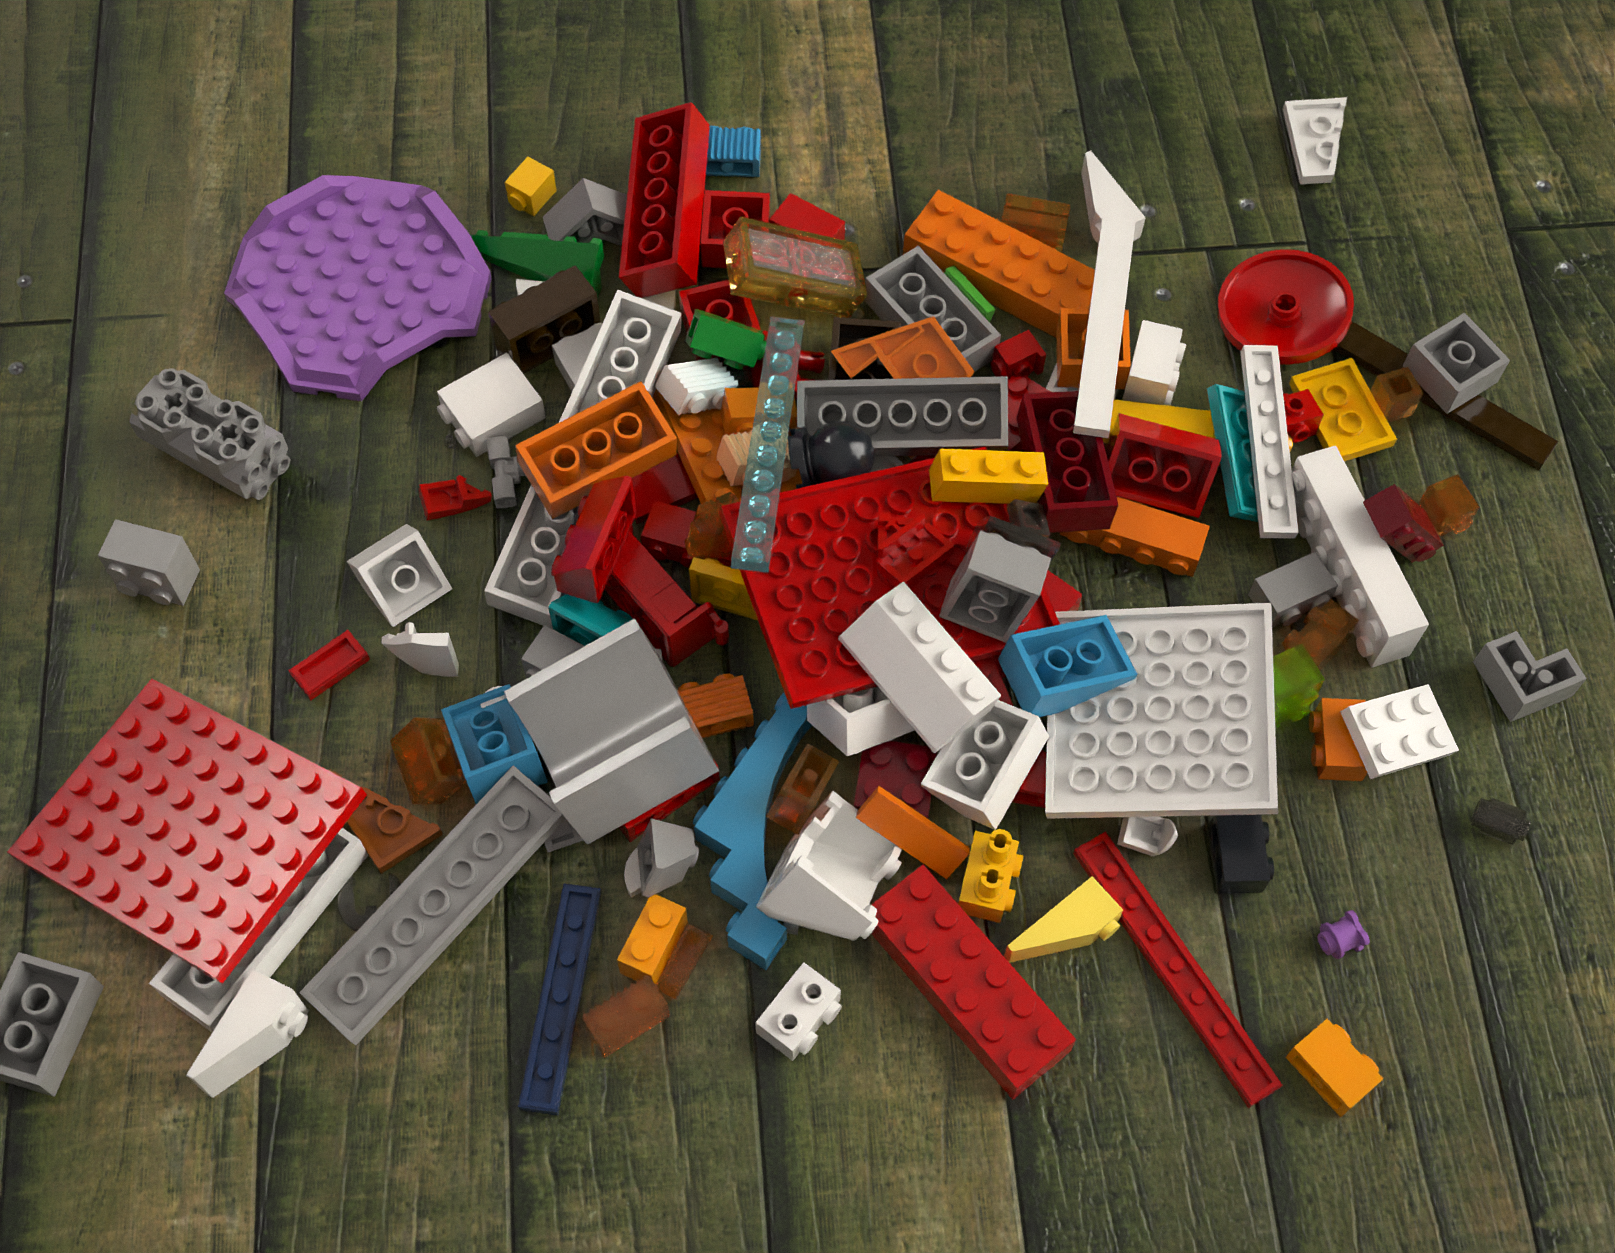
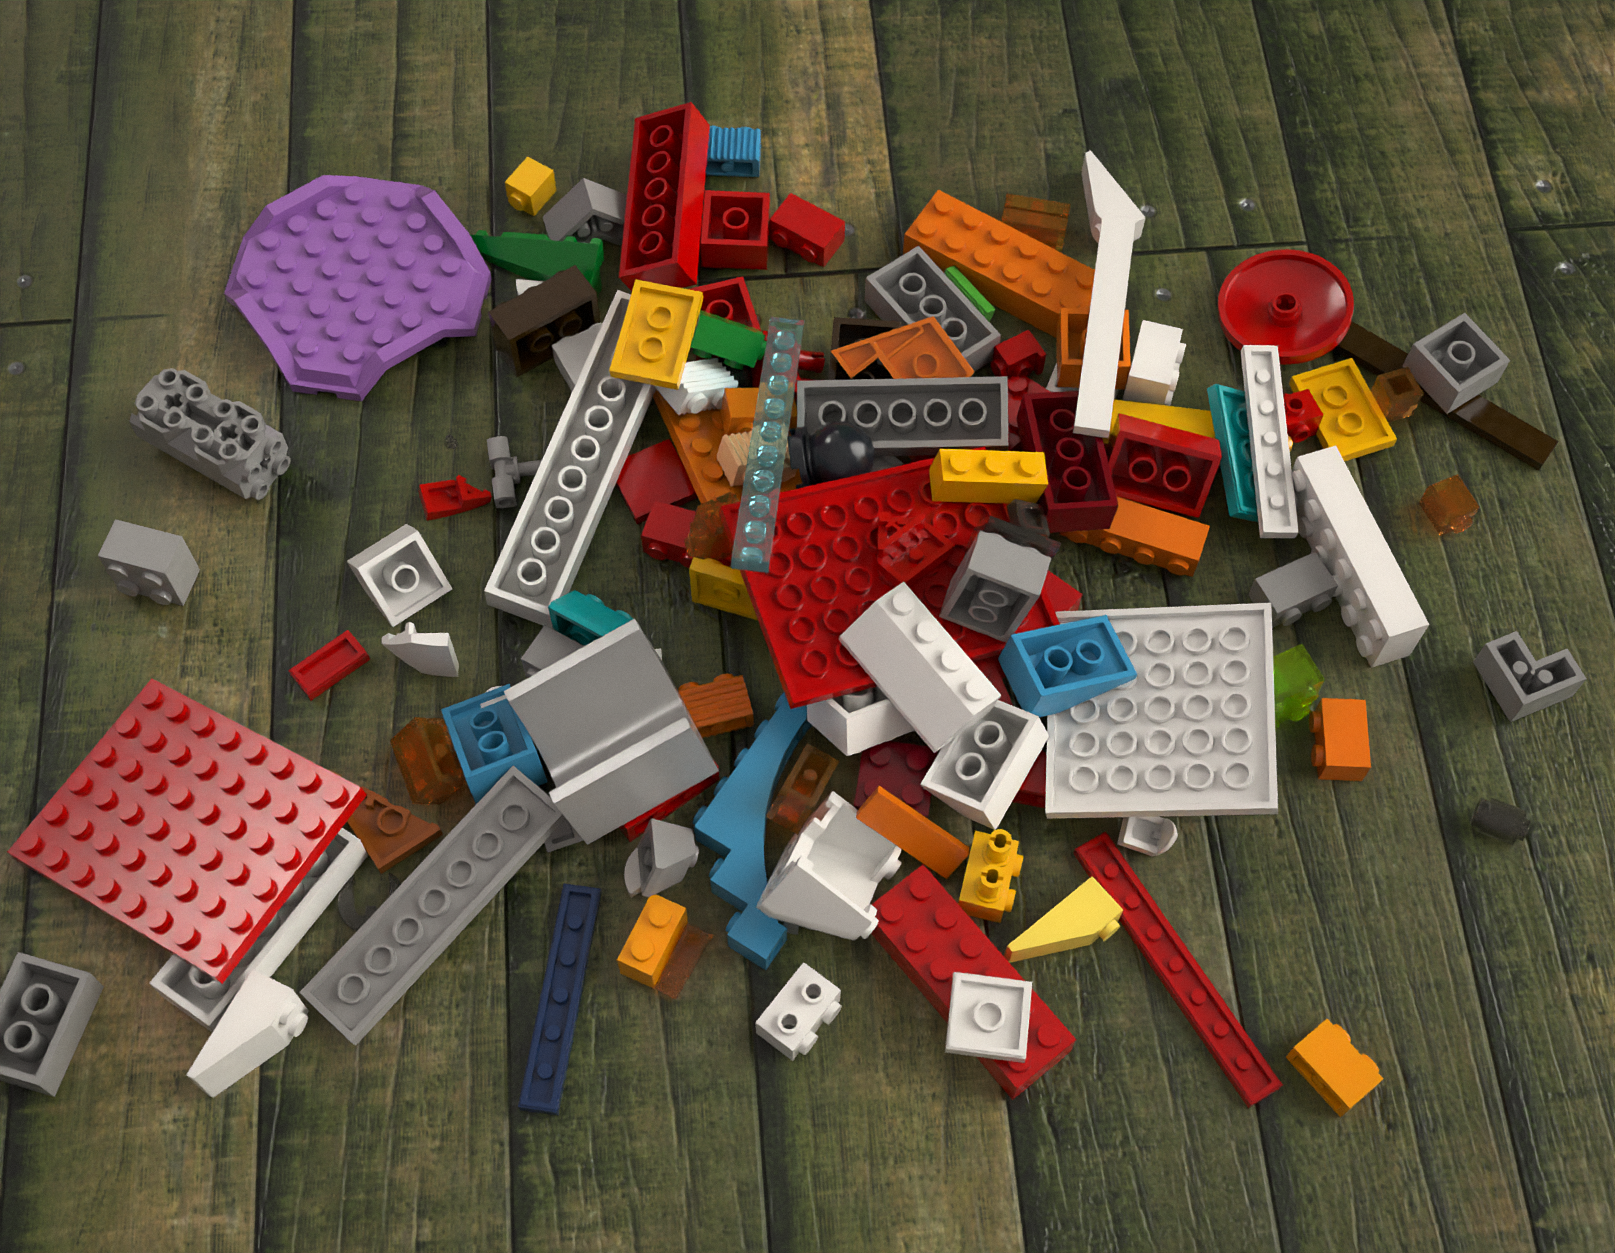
white brick [437,353,546,457] -> none
orange brick [515,381,677,519] -> none
red slope [551,475,637,604] -> none
clear orange brick [583,975,670,1058] -> none
red container [604,526,729,667] -> none
clear yellow brick [723,217,868,318] -> none
black brick [1209,814,1274,894] -> none
clear orange brick [1278,599,1359,686] -> none
white wing [1283,97,1347,185] -> none
medium lavender brick [1318,910,1370,959] -> none
white plate [1340,684,1459,779] -> none
dark red brick [1363,484,1444,563] -> none
none -> yellow plate [609,279,703,390]
none -> white tile [945,972,1032,1063]

